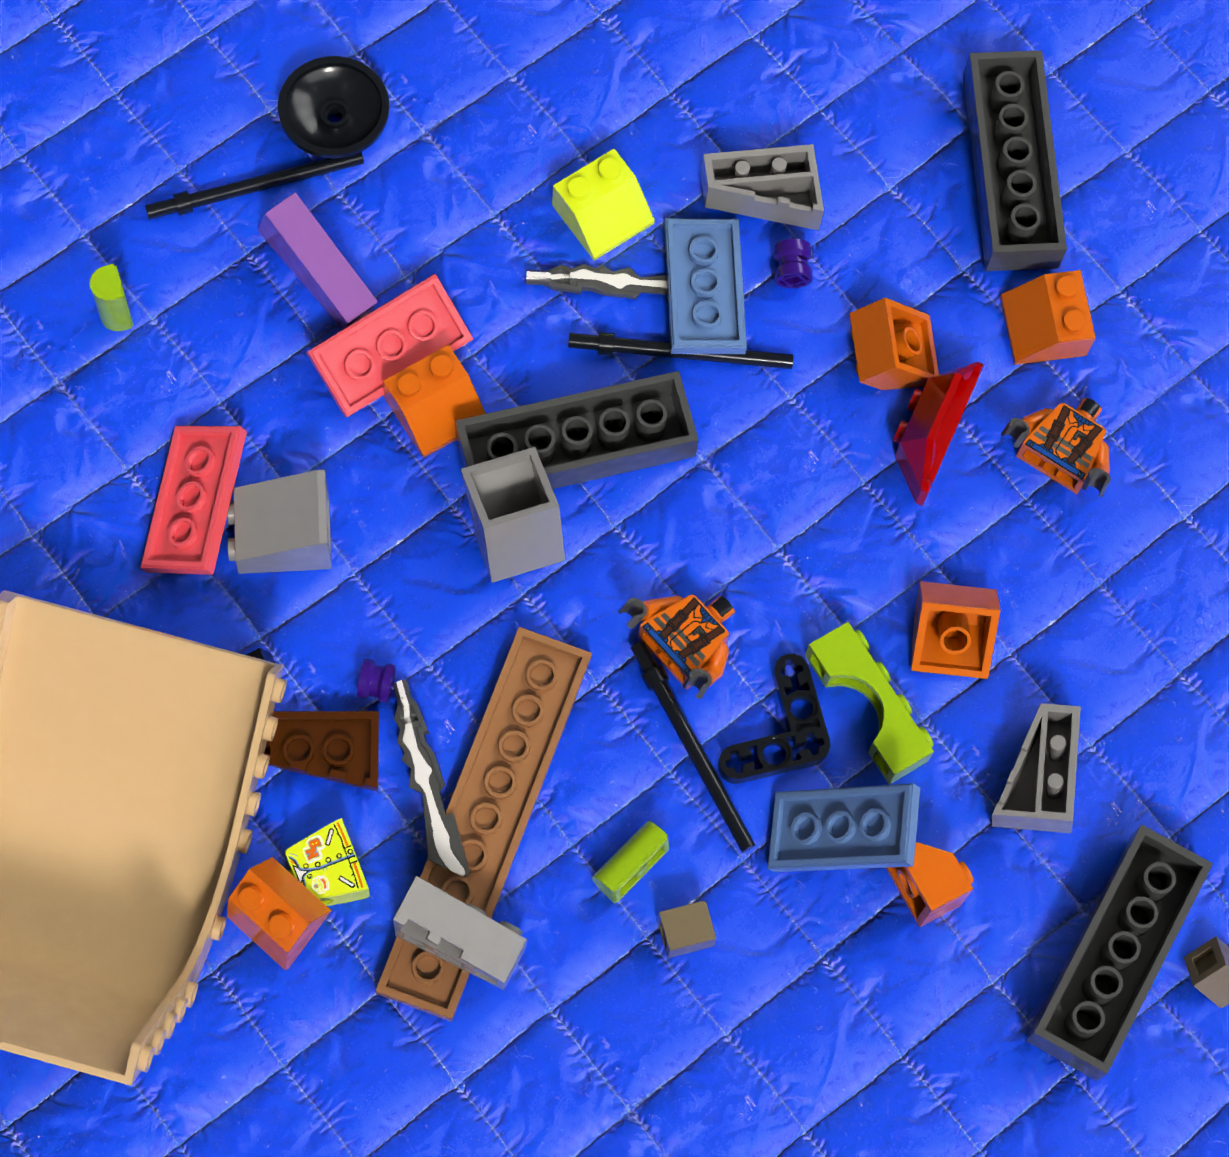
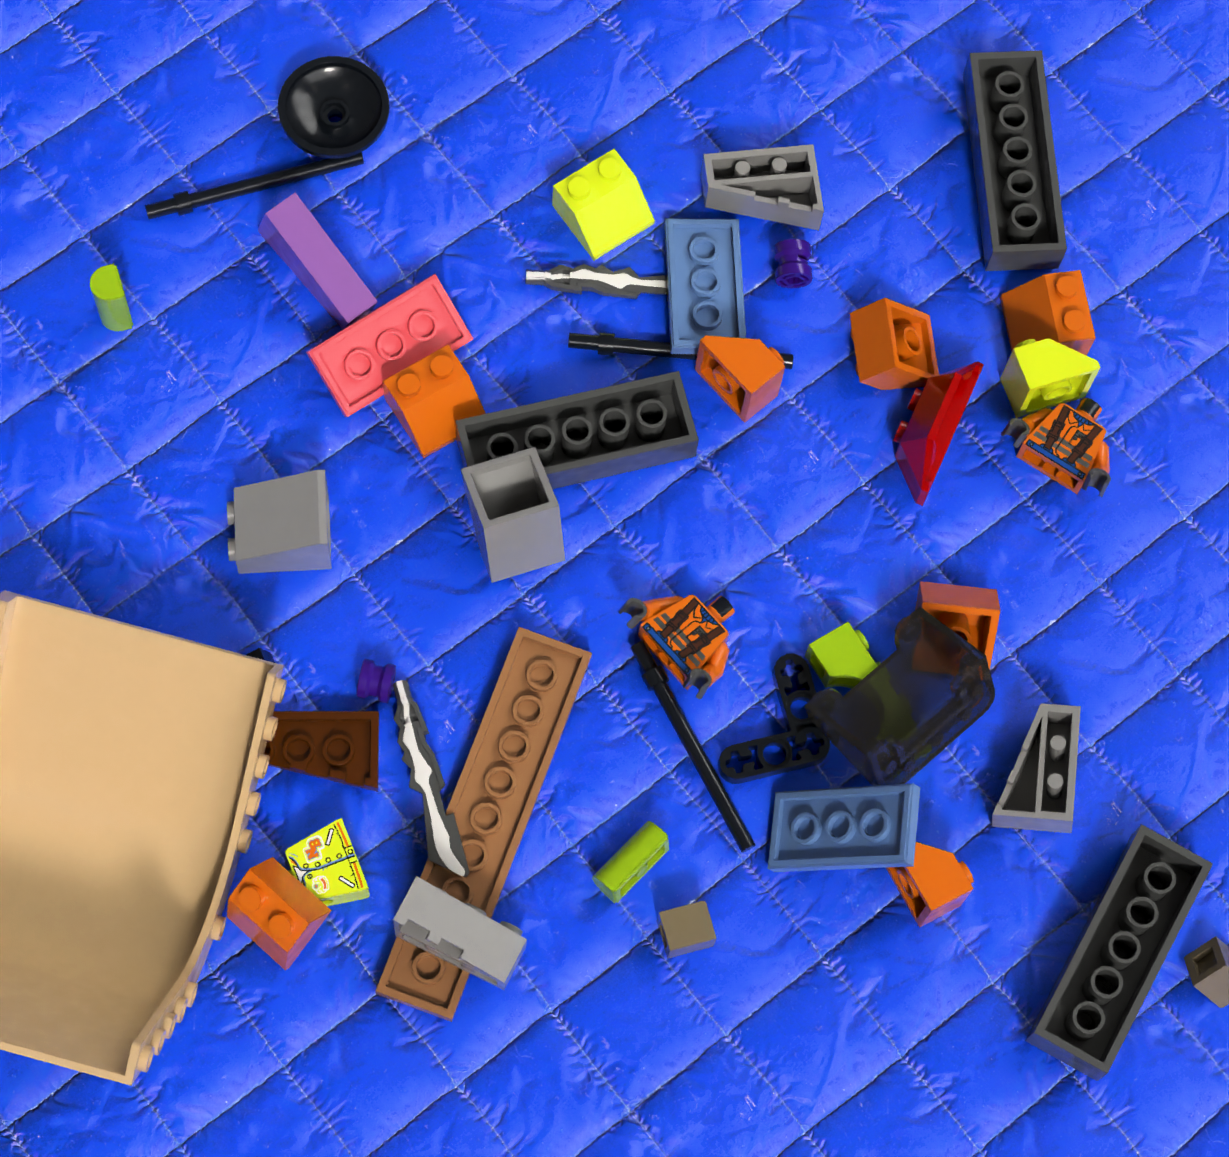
coral tile [140,426,247,575] -> none
none -> orange slope [695,335,786,423]
none -> clear smoke windscreen [805,607,995,786]
none -> neon yellow slope [1000,338,1101,418]

